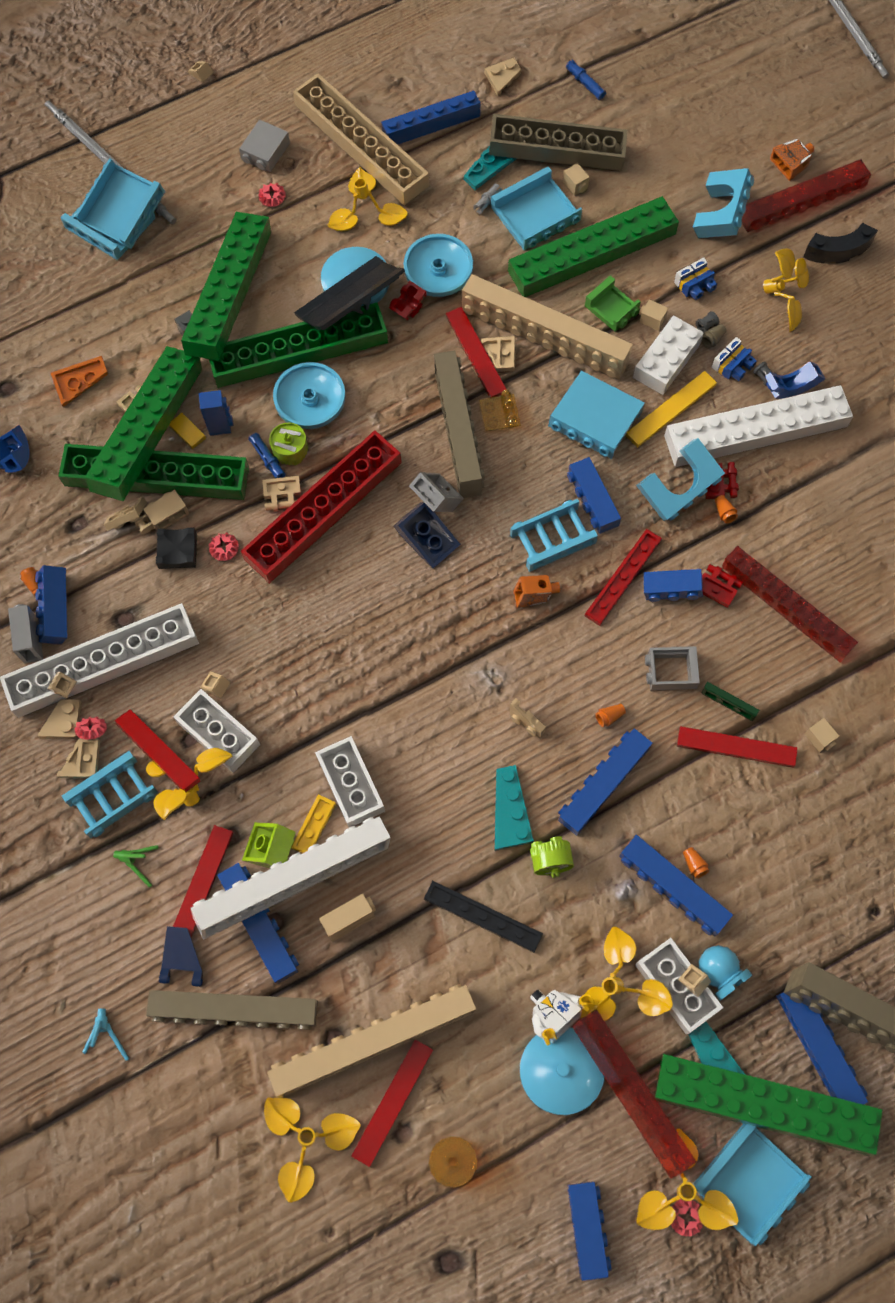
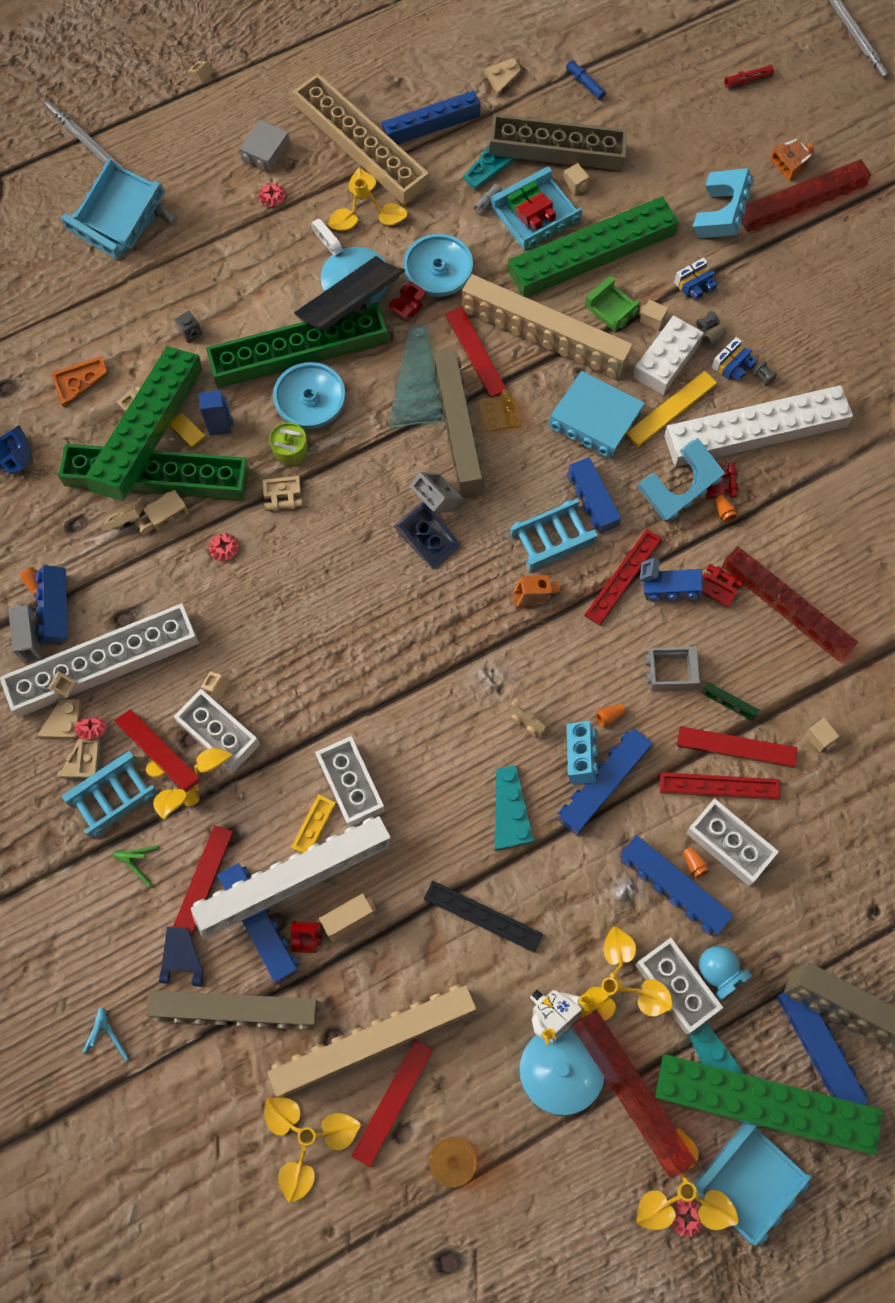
black brick [156,527,197,569] -> none
green brick [181,212,271,361] -> none
red brick [241,430,402,584] -> none
lime slope [242,822,296,869] -> none
blue pin [249,433,286,478] -> none
tan wing [481,336,516,372] -> none
lime piece [530,837,574,878] -> none
blue brick [567,1181,612,1281] -> none
tan slope [678,964,711,997] -> none
yellow plant [763,248,809,332] -> none
blue arch [765,361,826,399] -> none
black brick [803,223,878,264] -> none
none -> red cylinder [290,921,322,953]
none -> white beam [311,219,343,256]
none -> clear light blue wing [388,325,442,428]
none -> red hips [507,180,556,231]
none -> medium azure brick [567,721,599,785]
none -> sand blue plate [640,558,660,582]
none -> red tile [659,772,780,800]
none -> white brick [686,798,779,886]
none -> red pin [724,65,774,88]

